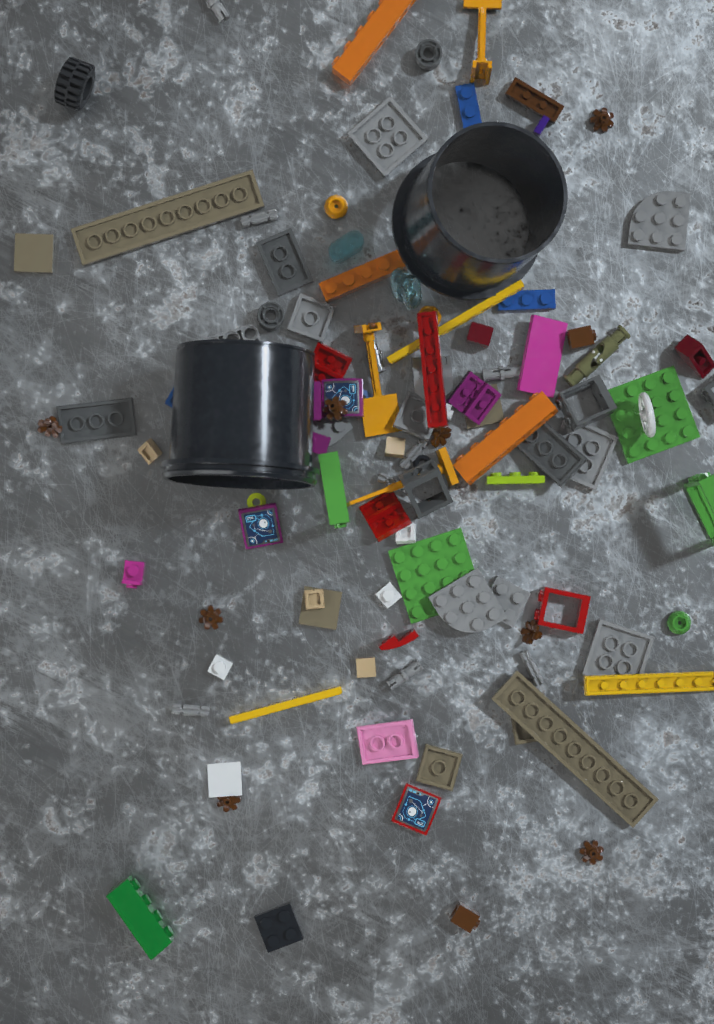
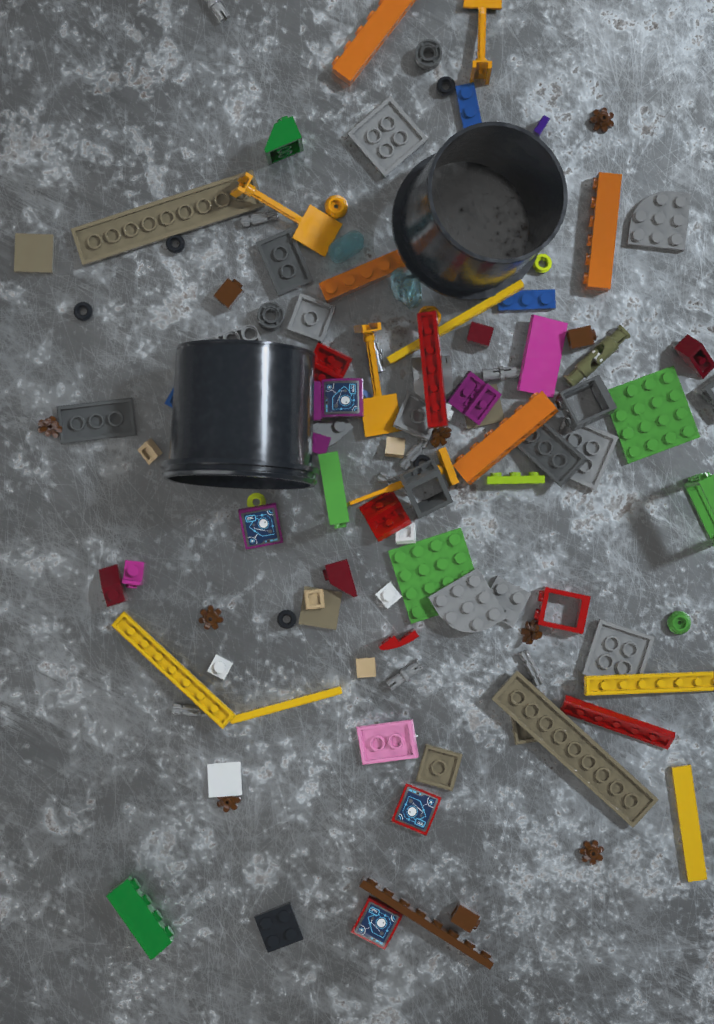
black tyre [54,57,95,111] -> none
reddish brown plant [323,396,348,421] -> none
reddish brown plate [505,77,564,124] -> none
white plate [638,392,656,438] -> none
none -> black plate [74,302,93,321]
none -> dark red slope [99,564,129,607]
none -> yellow tile [111,611,236,729]
none -> black plate [166,235,185,254]
none -> reddish brown brick [214,278,244,310]
none -> light orange piece [230,172,342,257]
none -> green slope [264,116,304,165]
none -> black plate [277,610,296,629]
none -> dark red slope [322,559,358,597]
none -> slope [351,895,403,950]
none -> reddish brown plate [359,876,494,970]
none -> black plate [436,76,455,96]
none -> neon yellow plate [533,254,552,273]
none -> red plate [560,695,675,750]
none -> orange brick [583,172,622,292]
none -> yellow tile [671,764,707,882]

